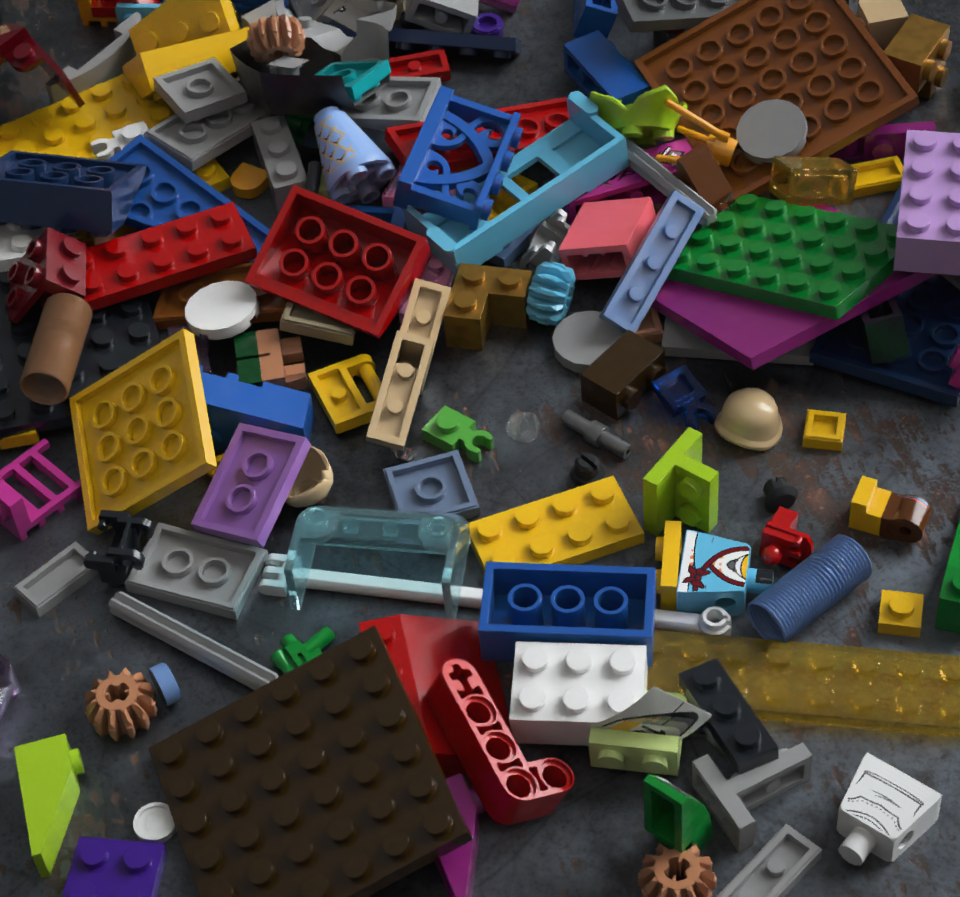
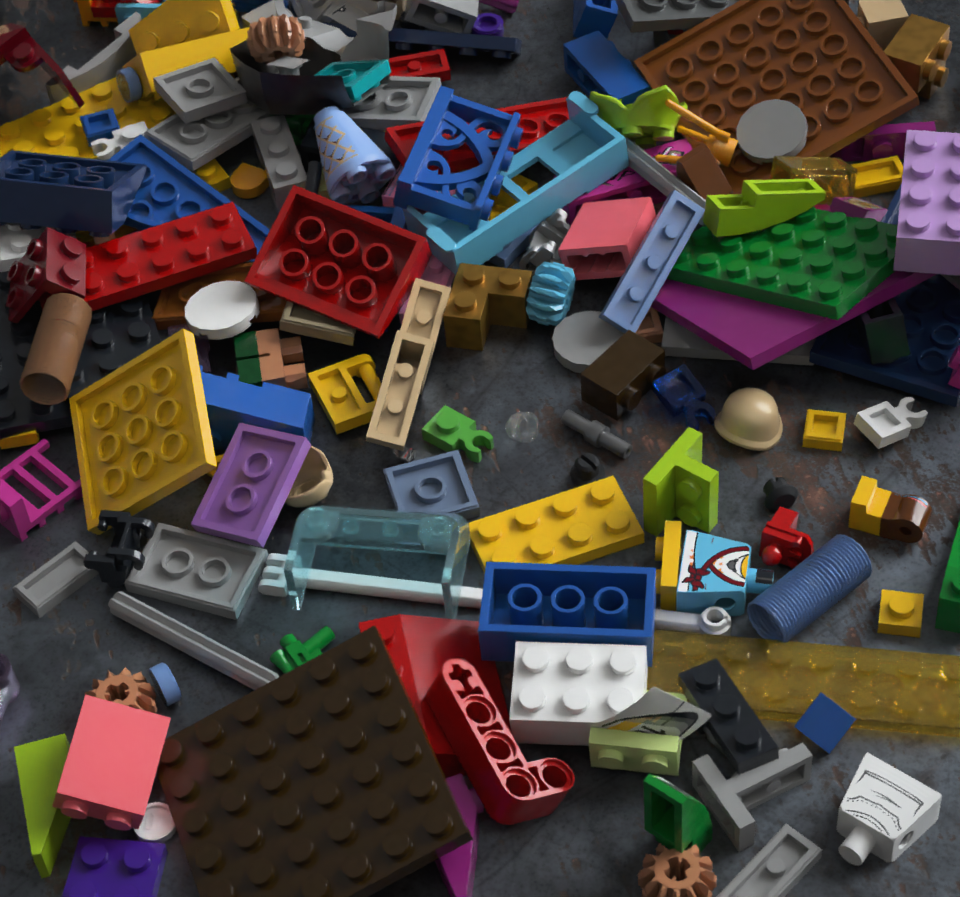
none -> coral brick [52,695,171,831]
none -> blue tile [80,108,120,147]
none -> medium blue tile [116,67,143,103]
none -> lime slope [703,179,826,237]
none -> blue tile [794,692,856,754]
none -> magenta tile [829,197,888,222]
none -> white plate [853,397,928,449]

